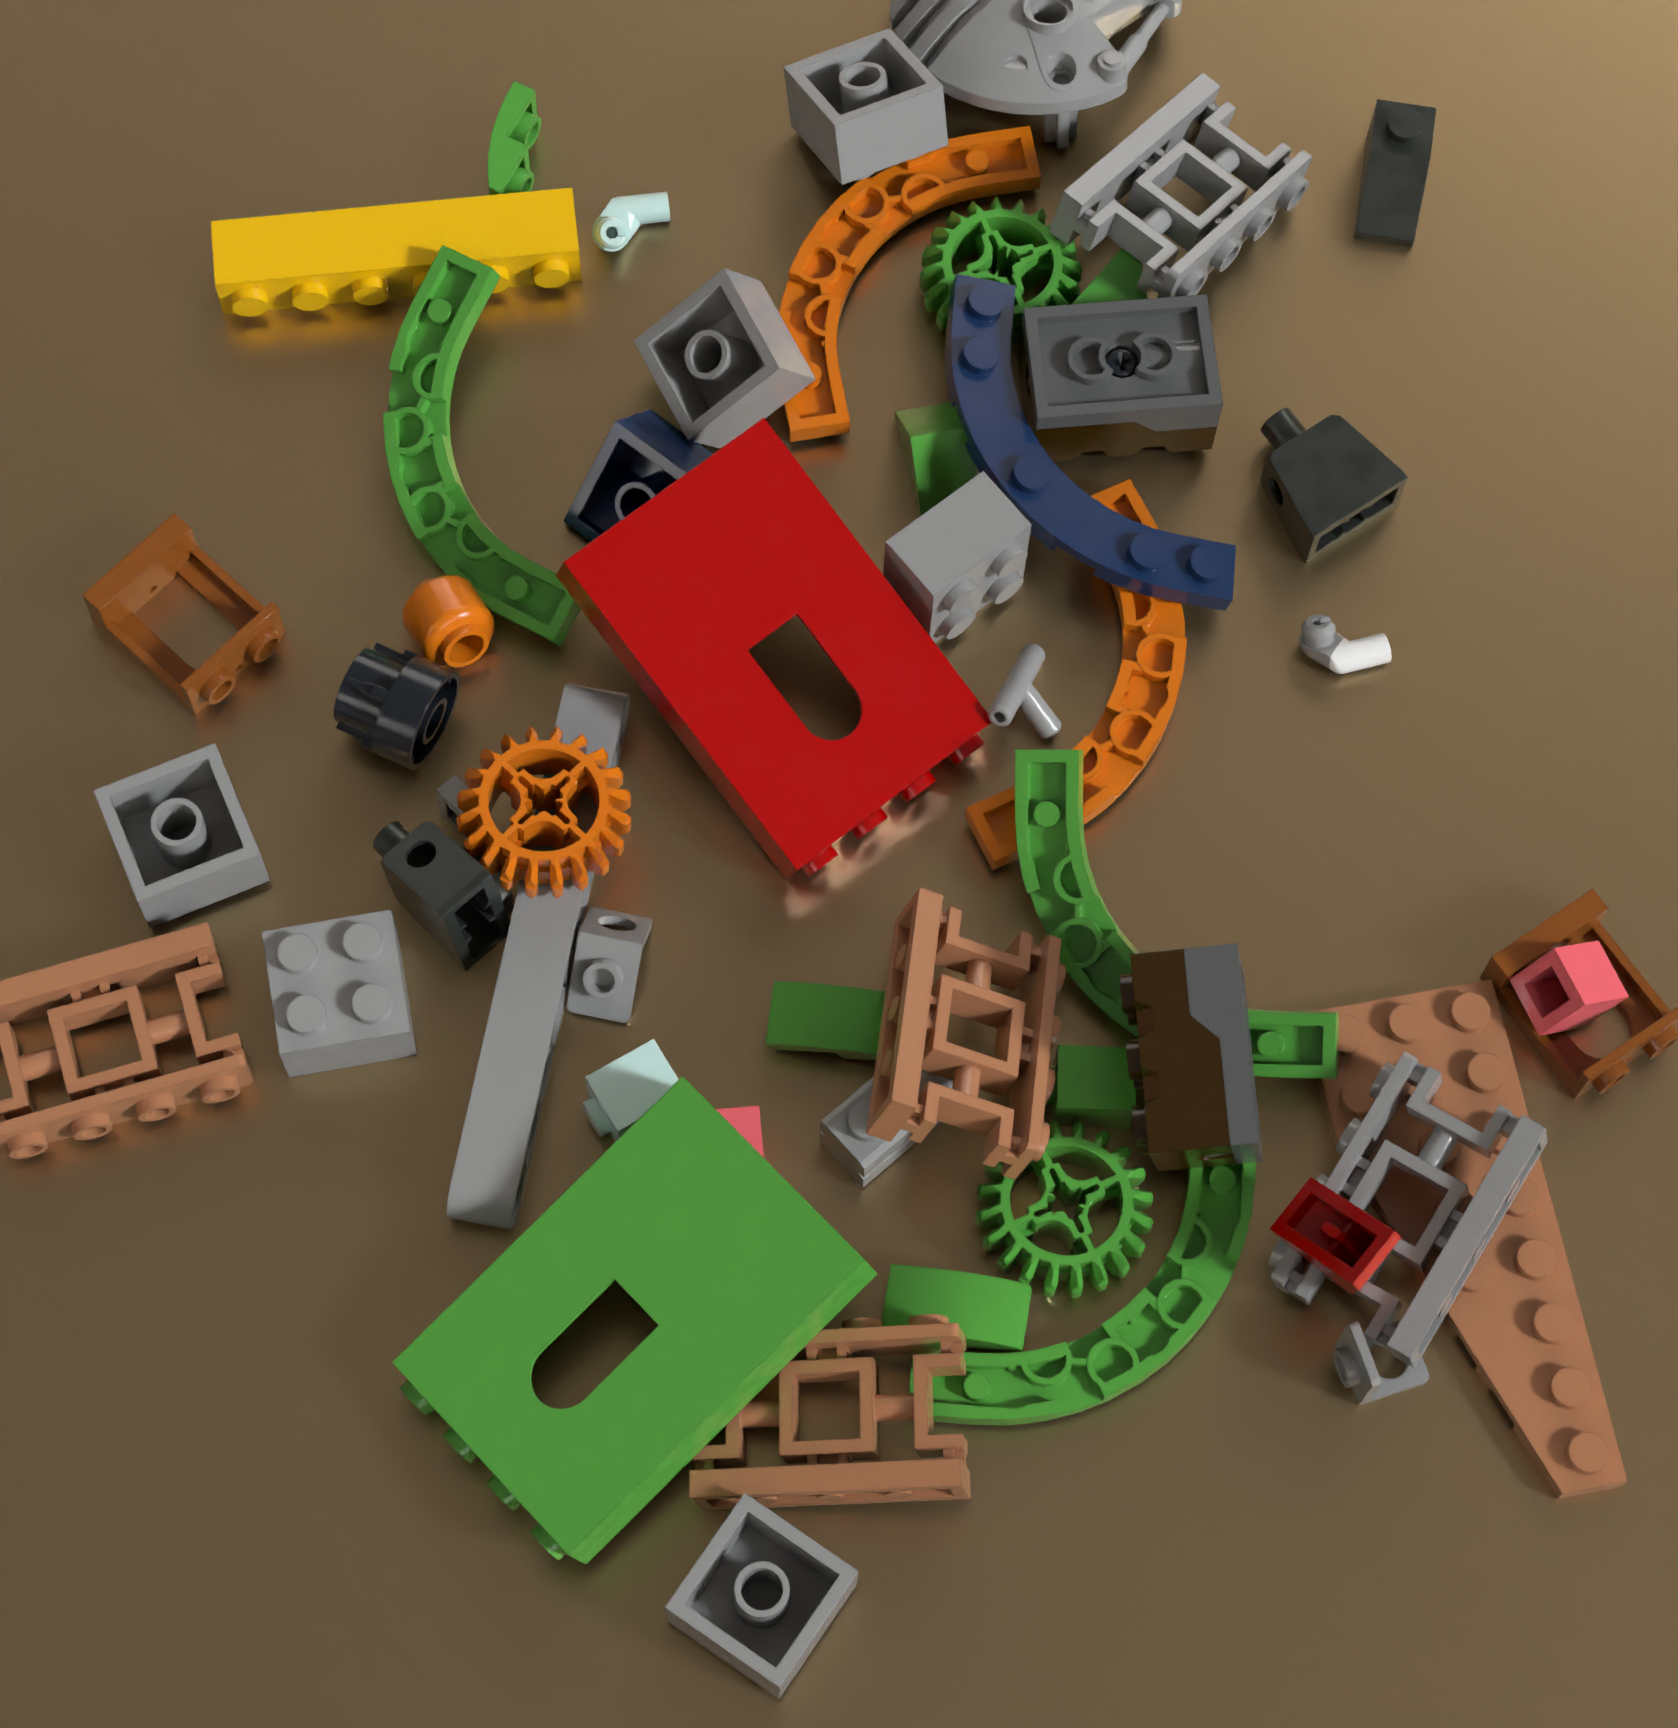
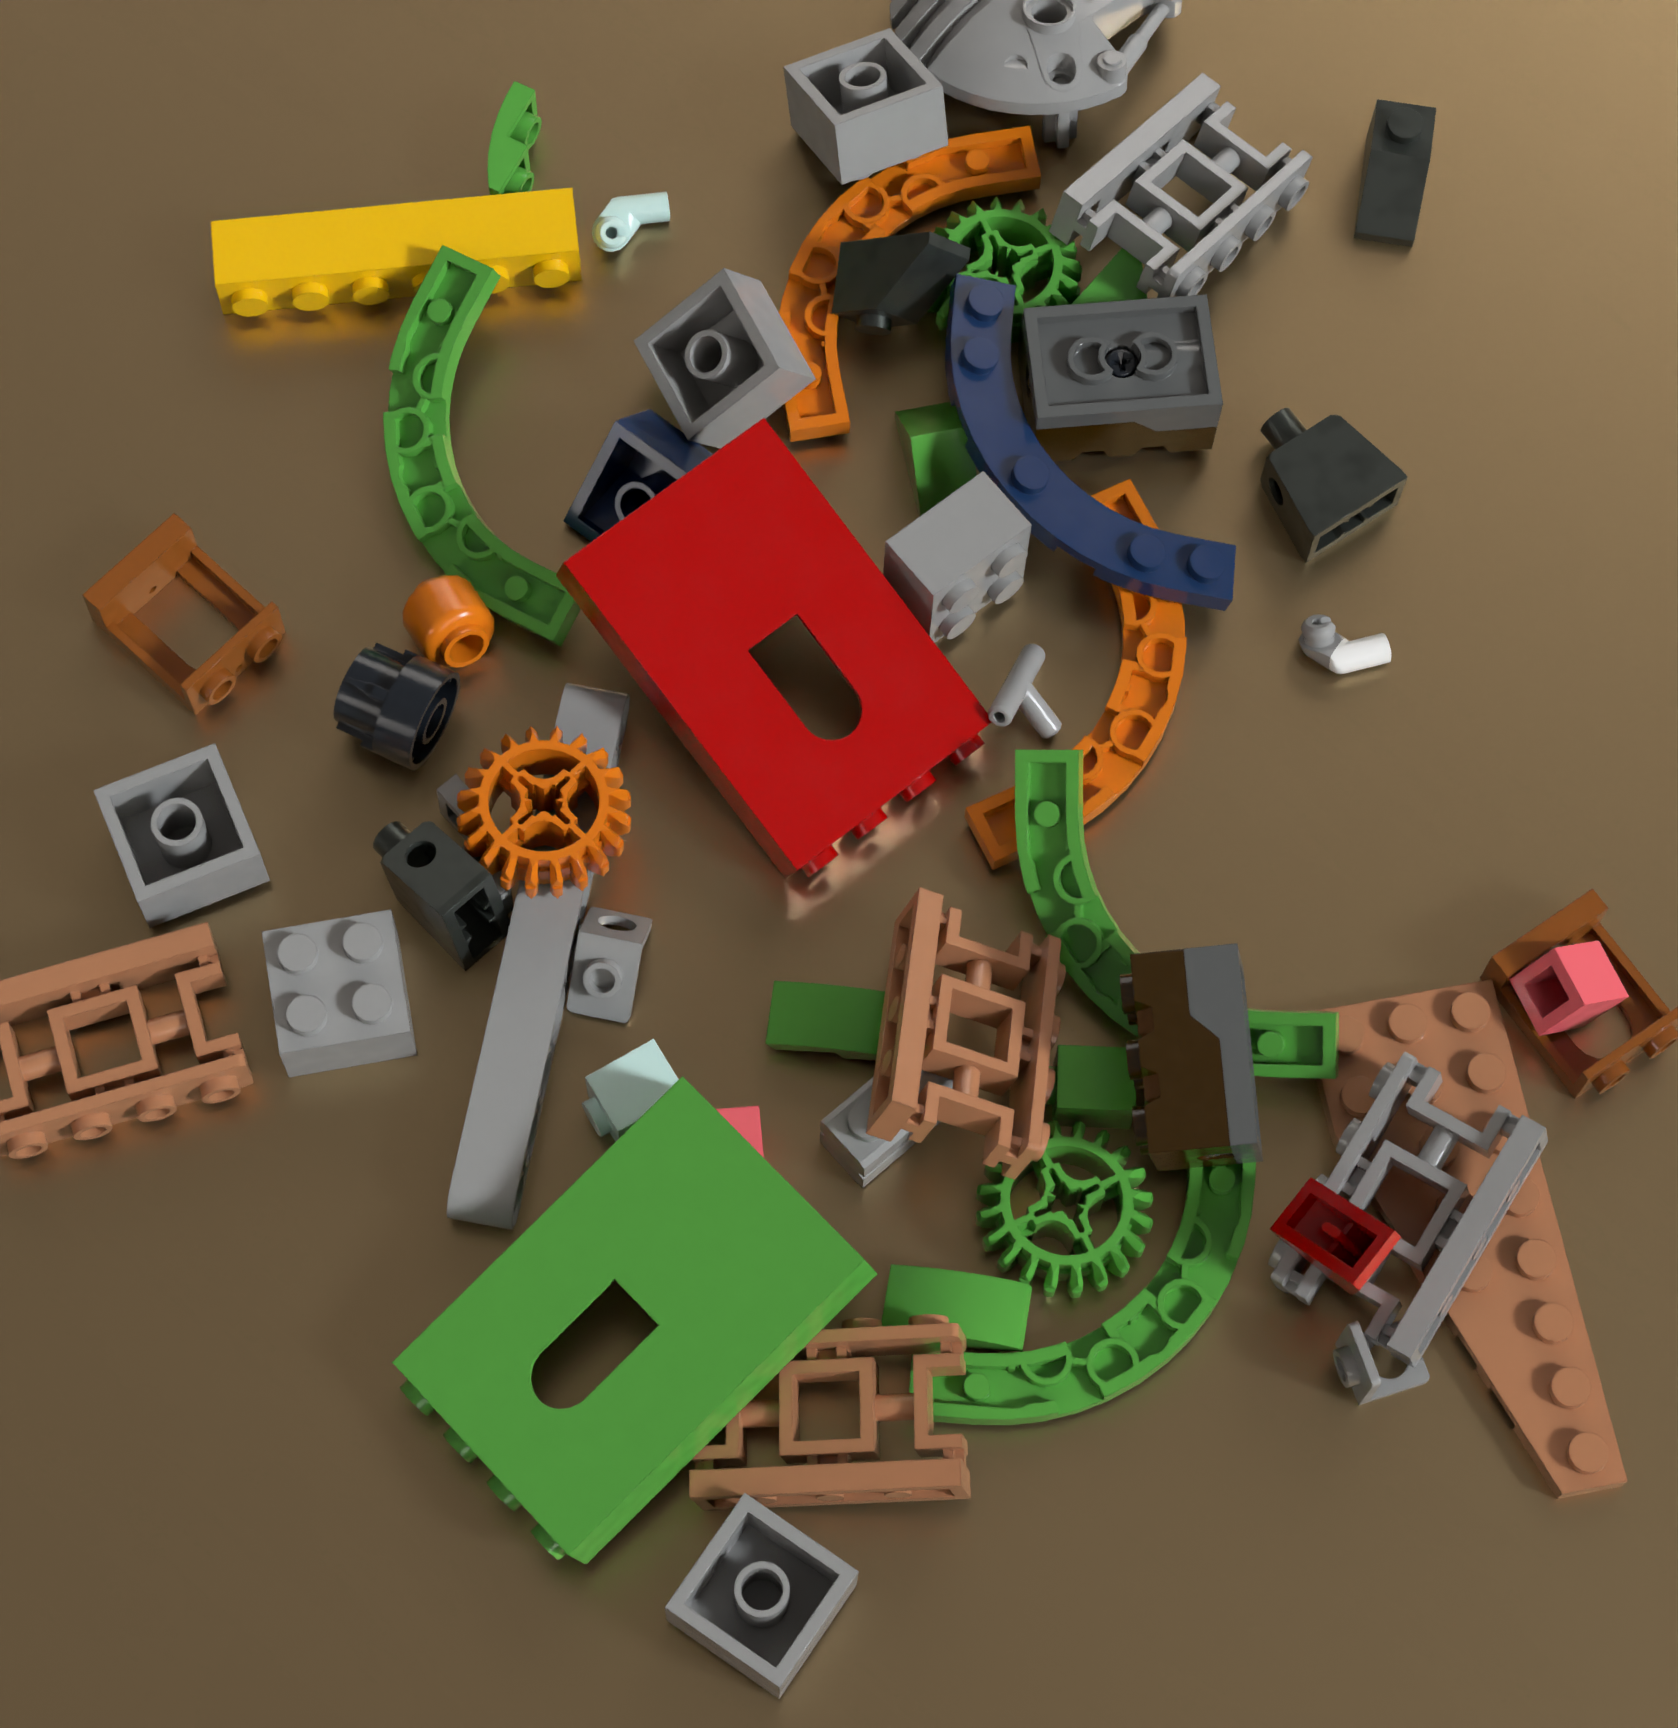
none -> pearl dark grey slope [832,231,971,335]

